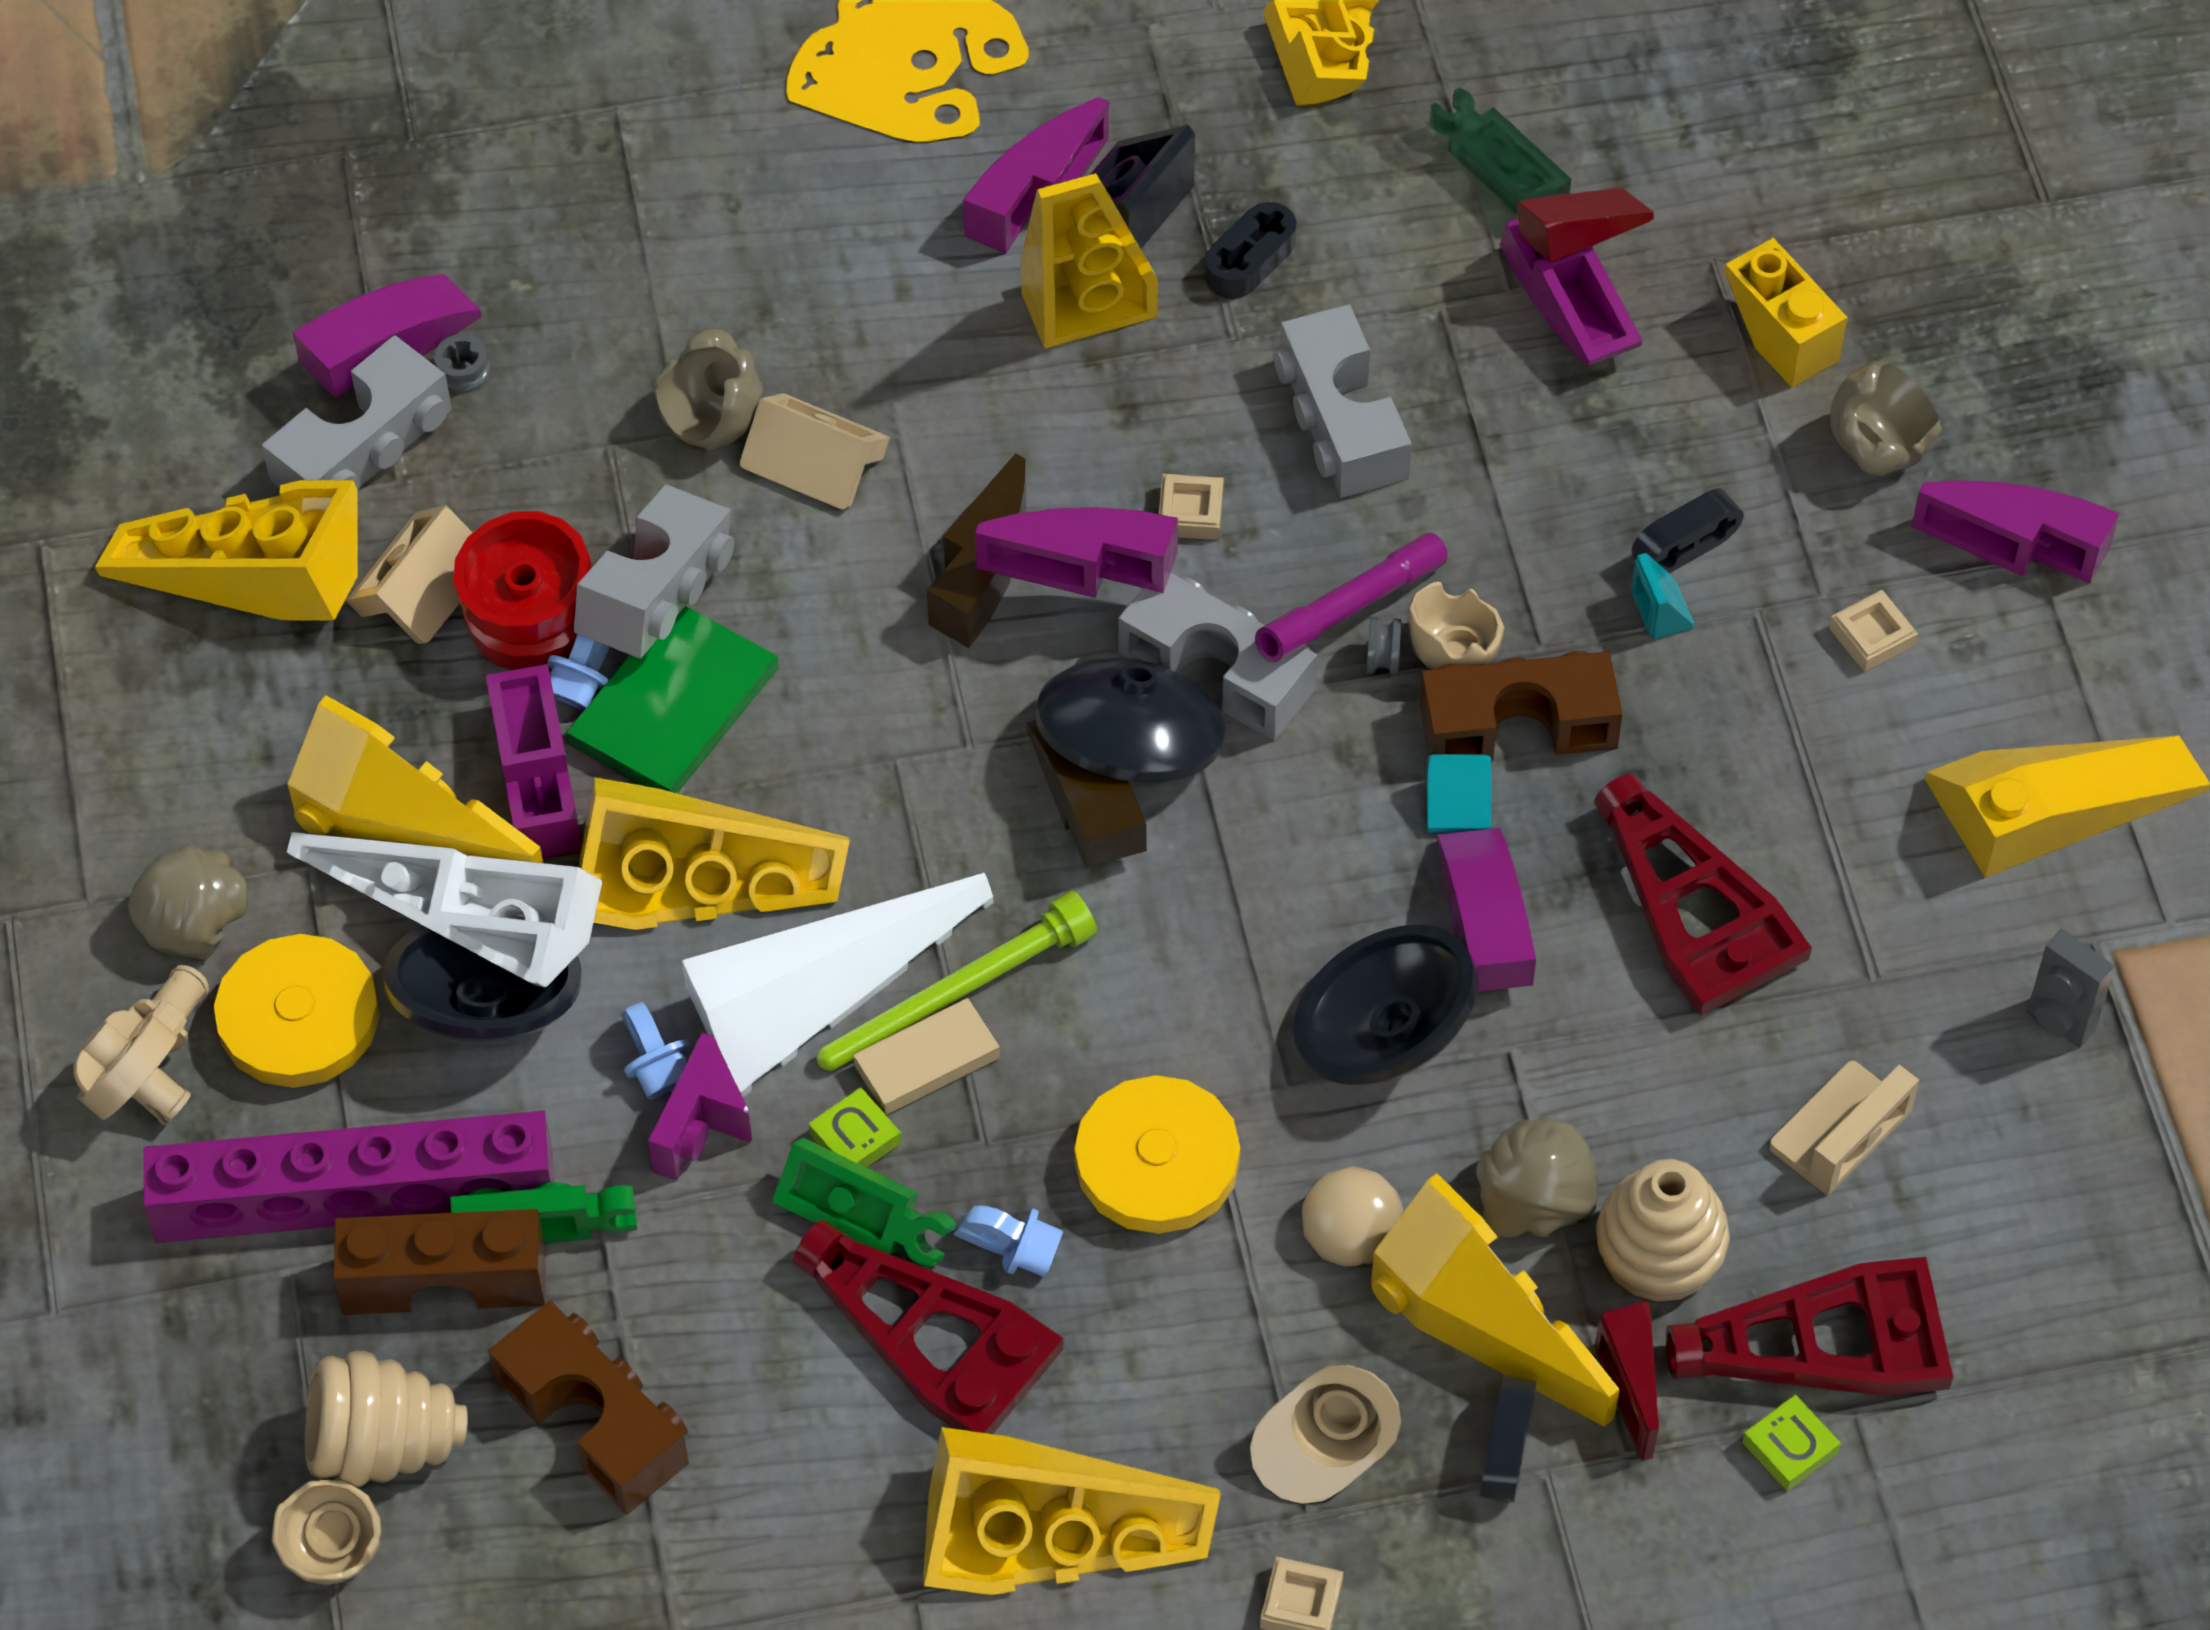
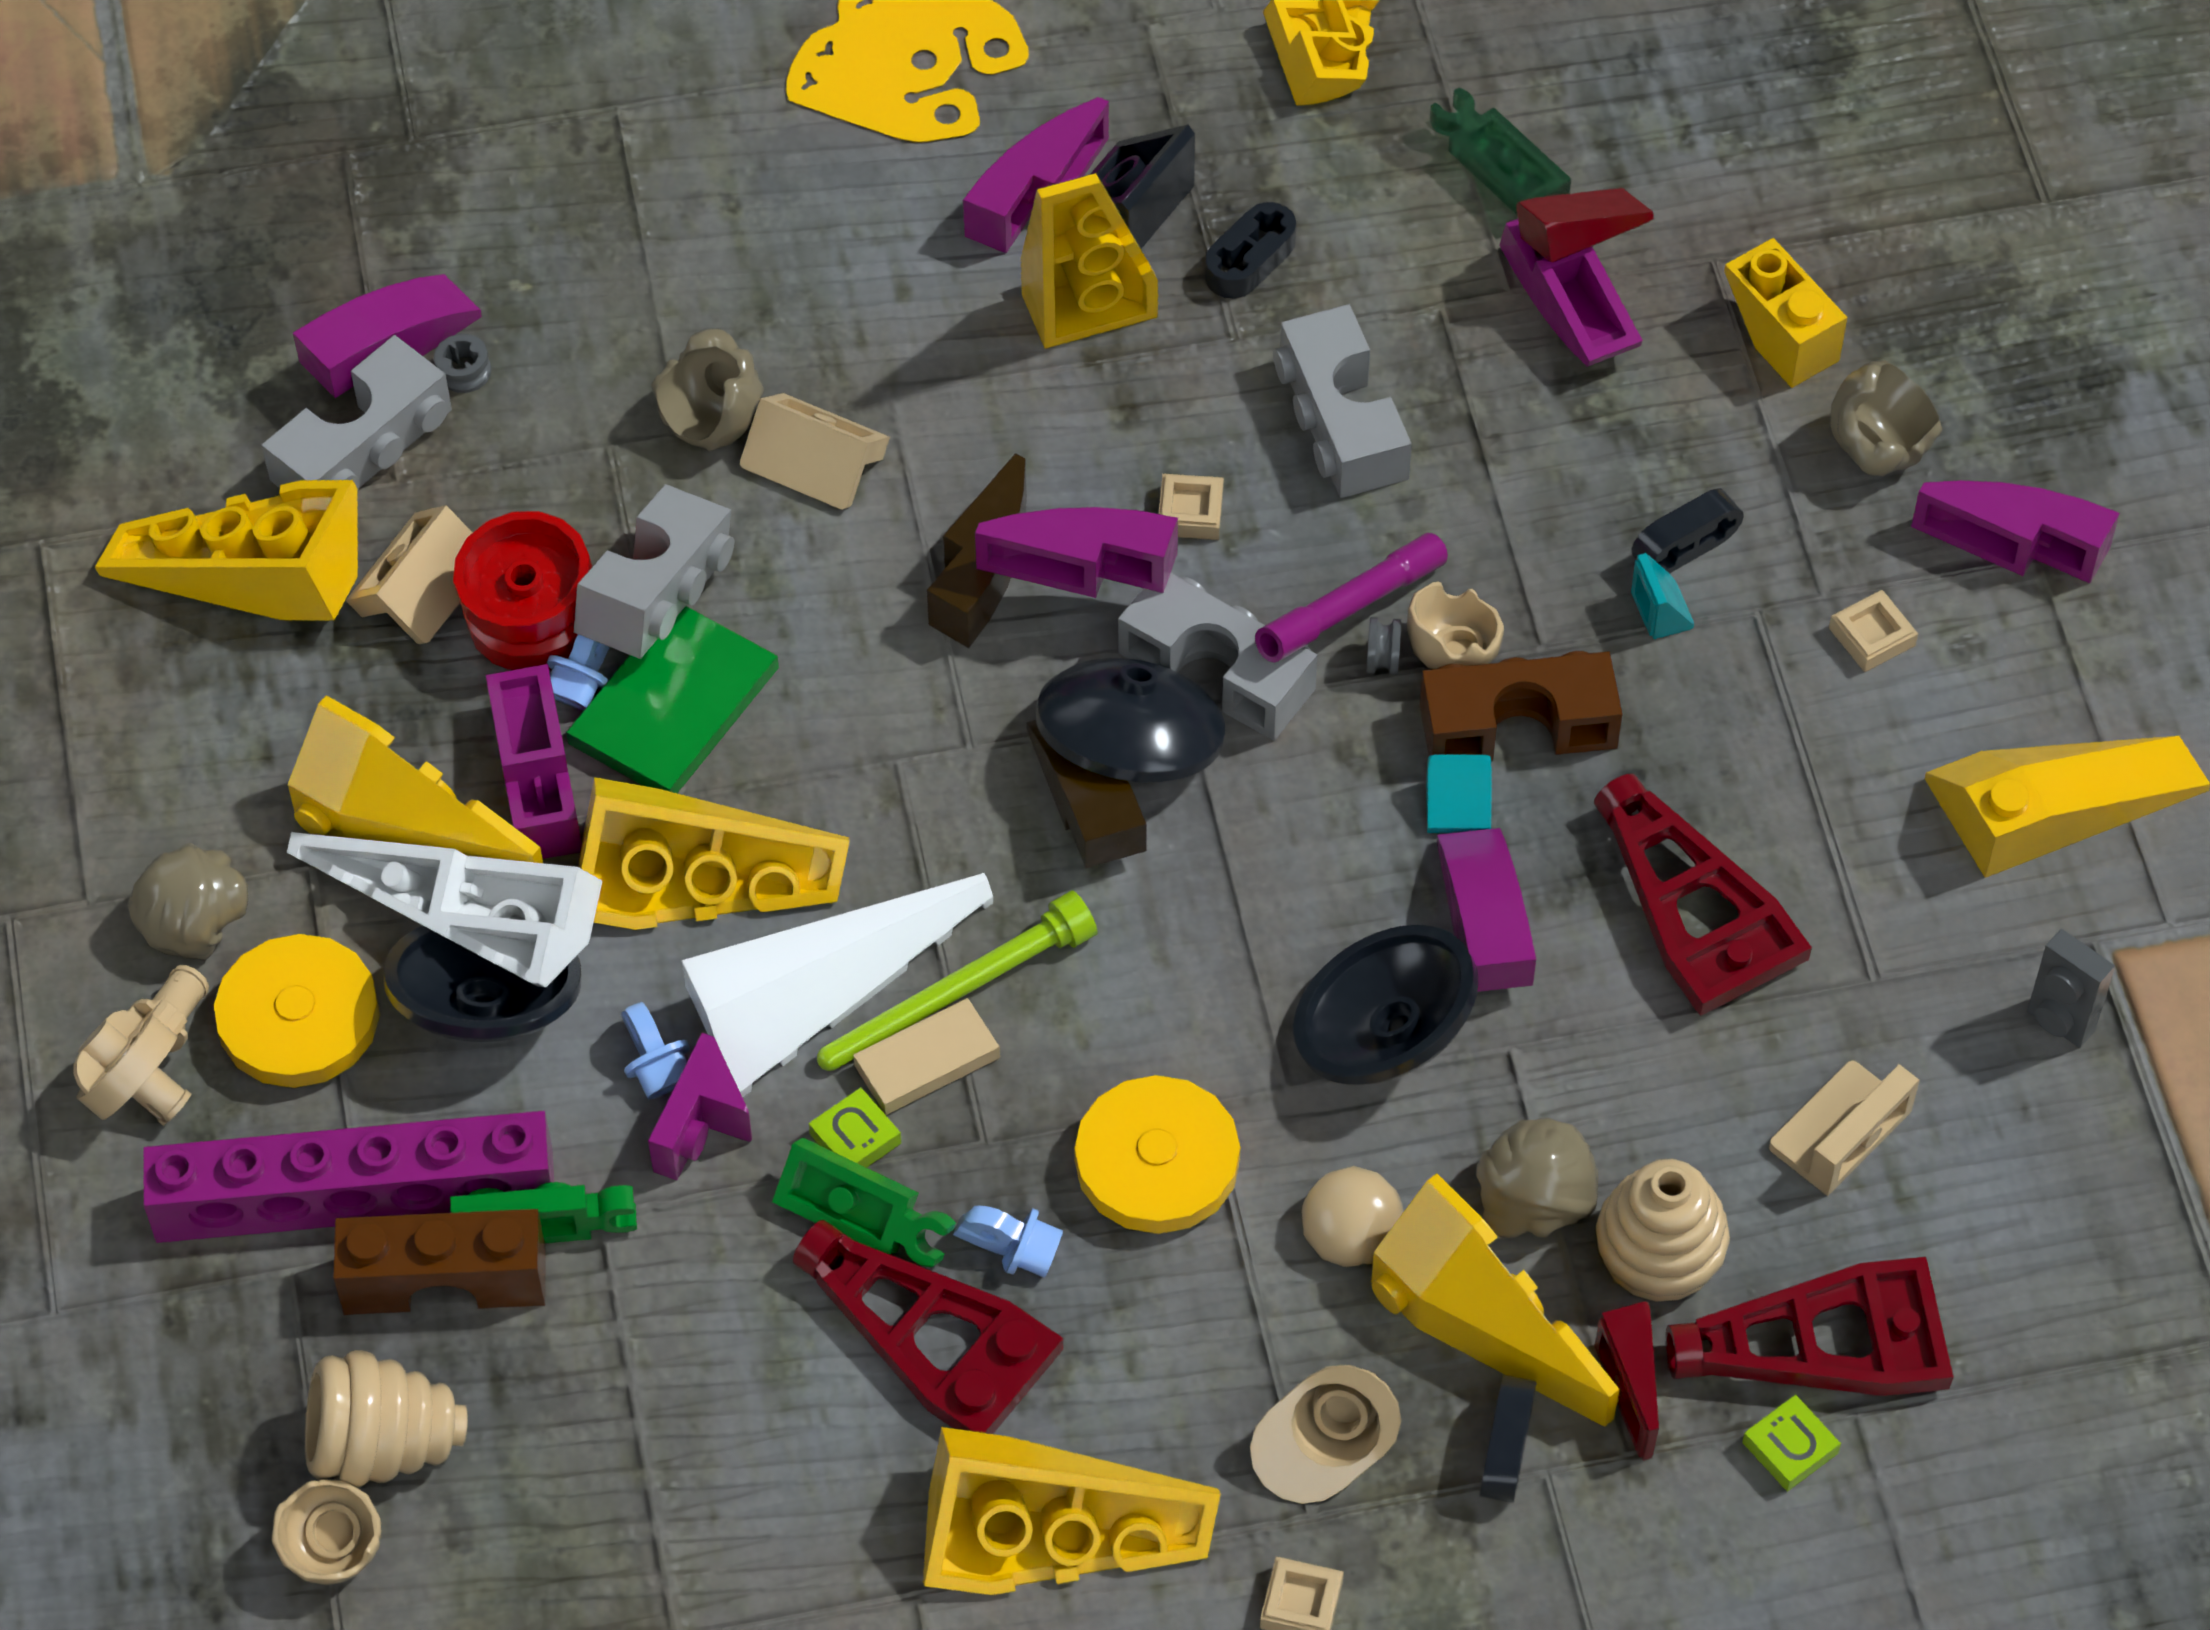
reddish brown arch [488,1300,689,1515] -> none

